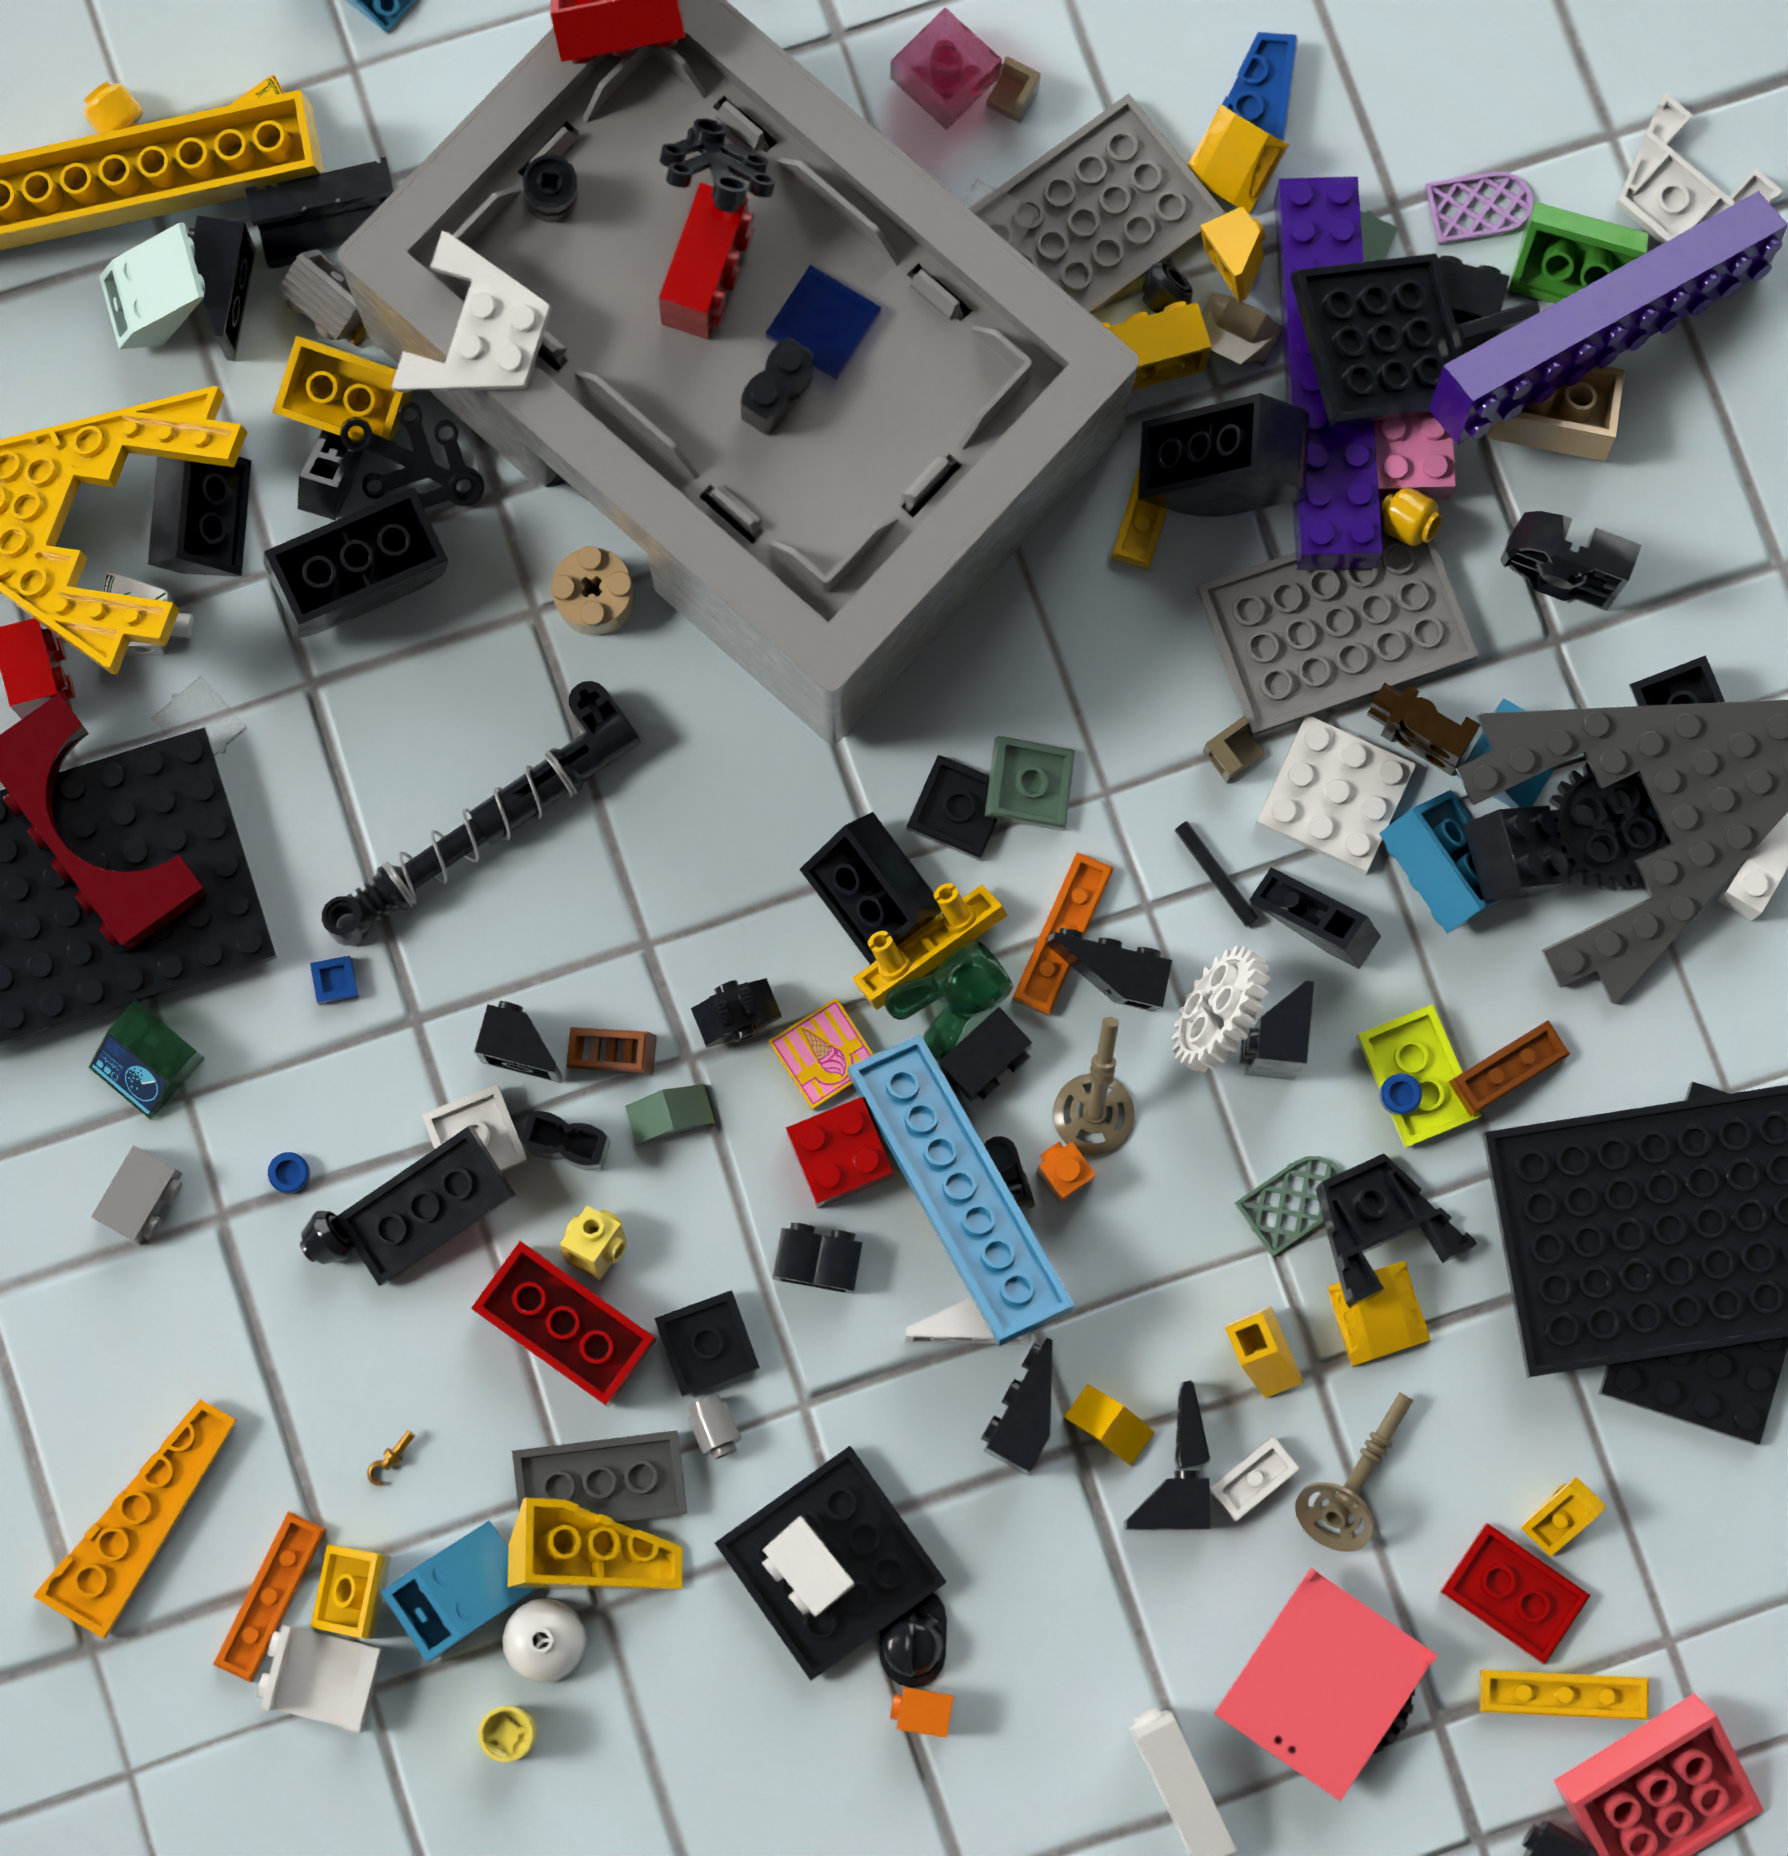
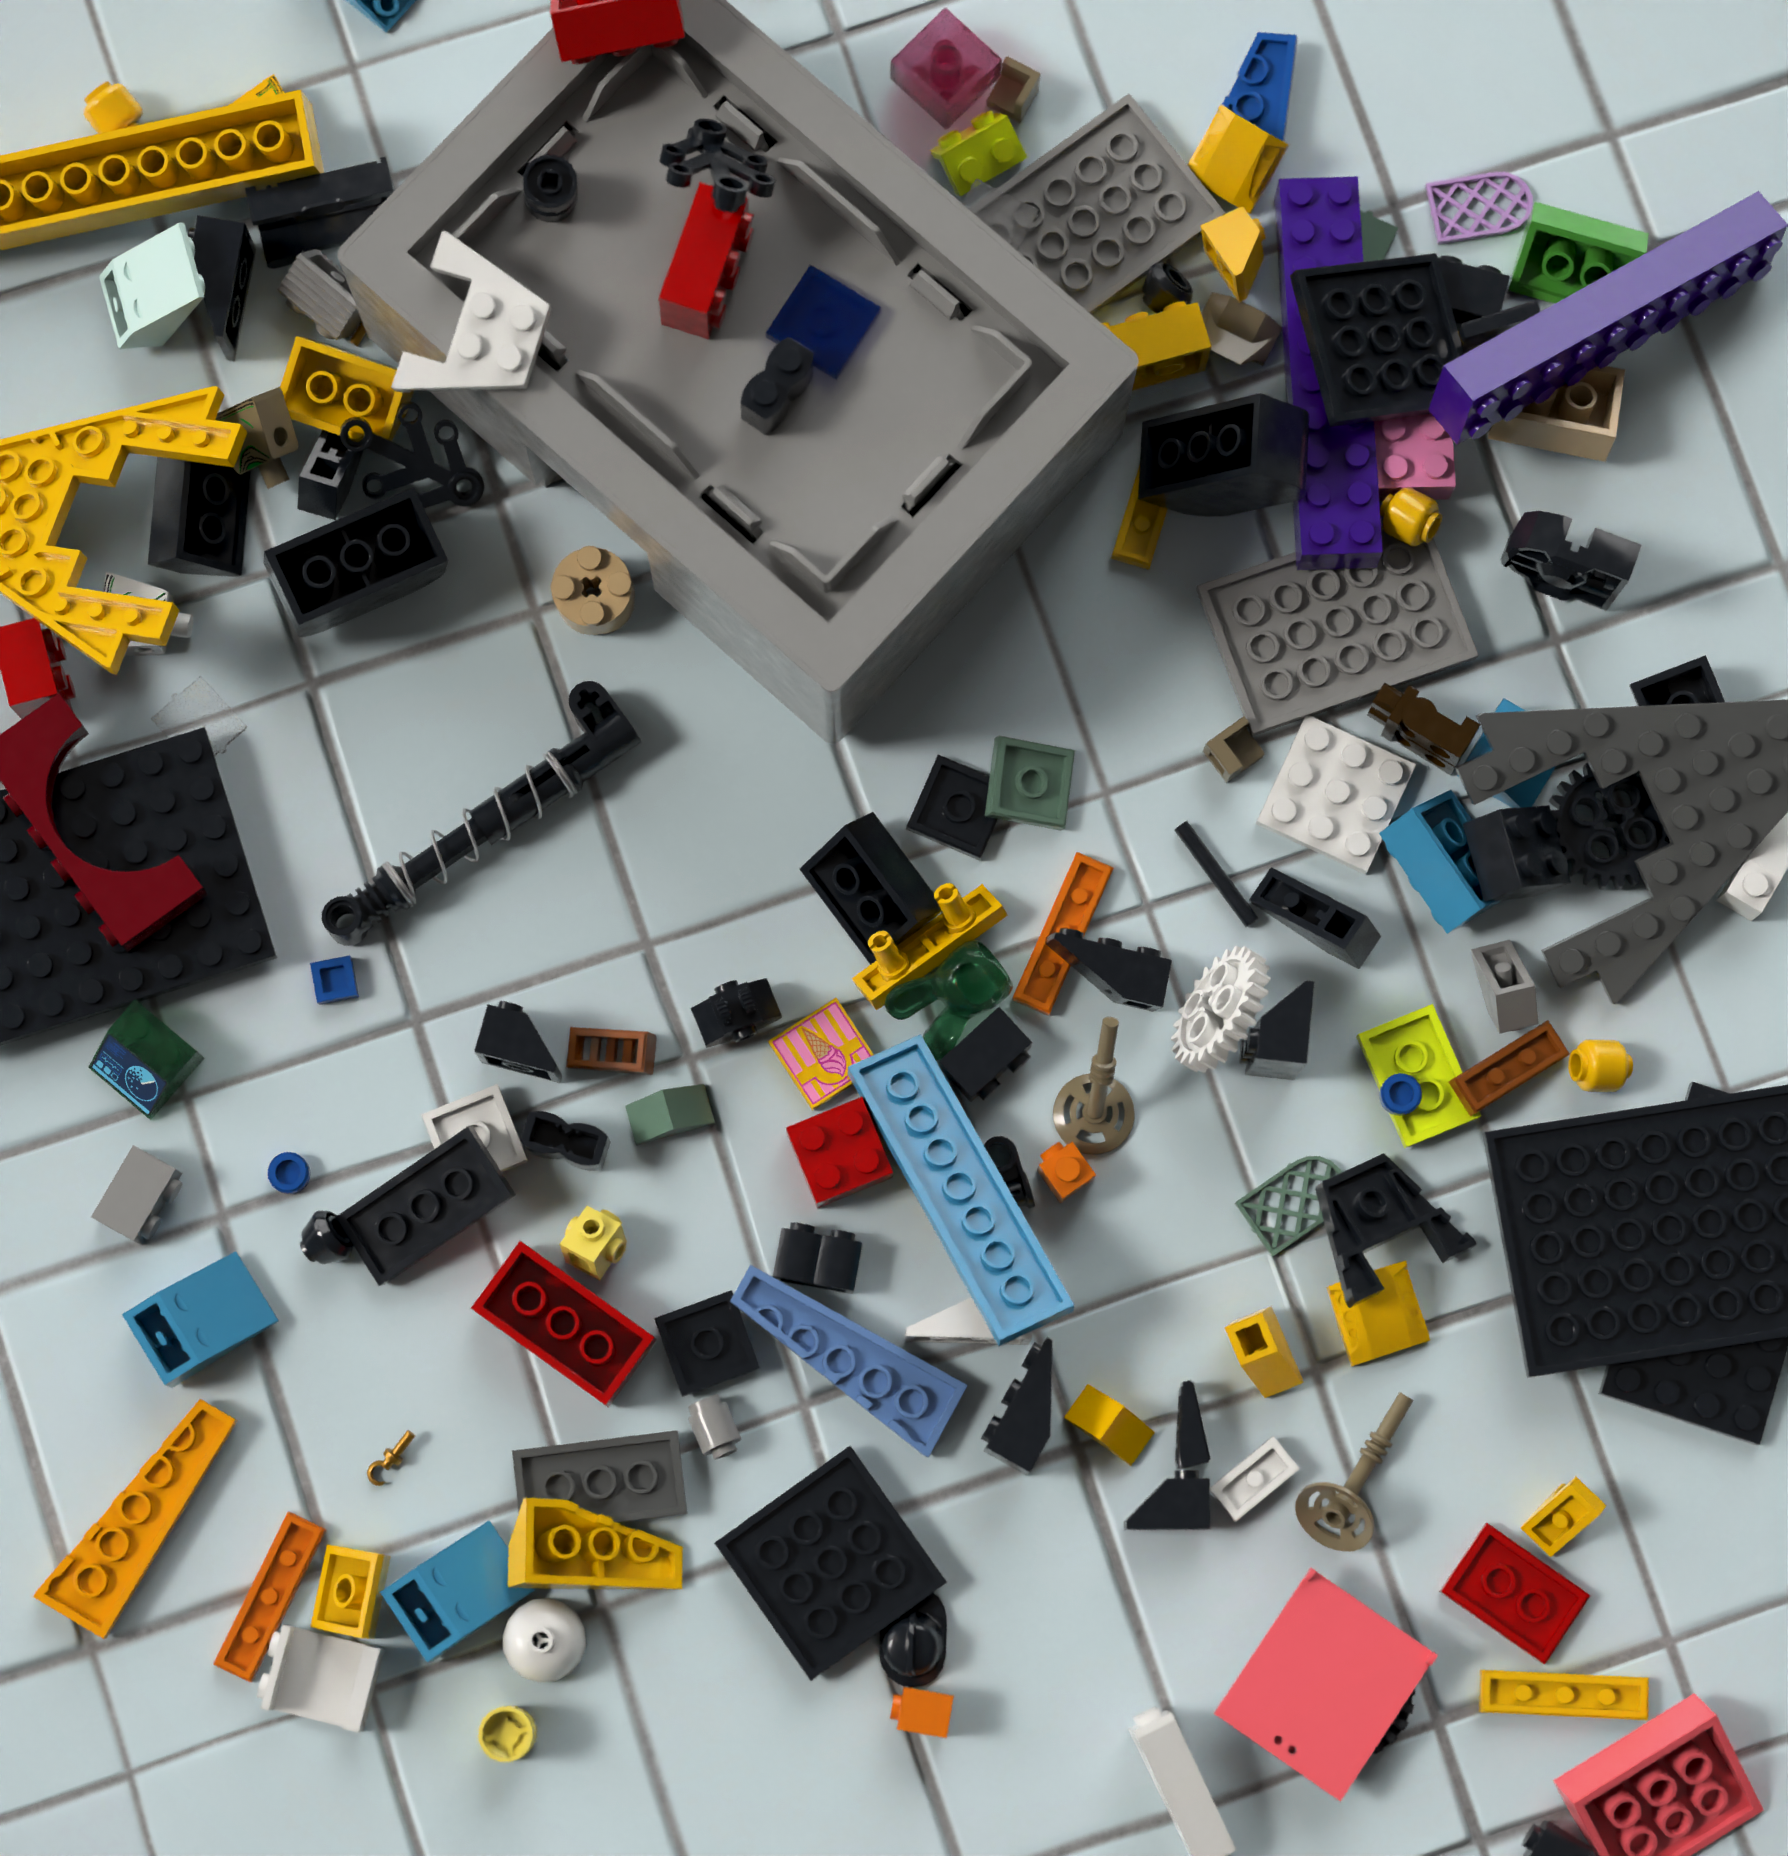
white slope [762,1516,855,1617] -> none
white wing [1615,93,1782,244] -> none
none -> dark azure slope [122,1251,279,1388]
none -> dark tan torso [215,386,299,489]
none -> medium blue wing [730,1265,968,1458]
none -> neon yellow bracket [930,111,1028,196]
none -> light grey slope [1471,940,1539,1034]
none -> yellow head [1568,1039,1633,1092]

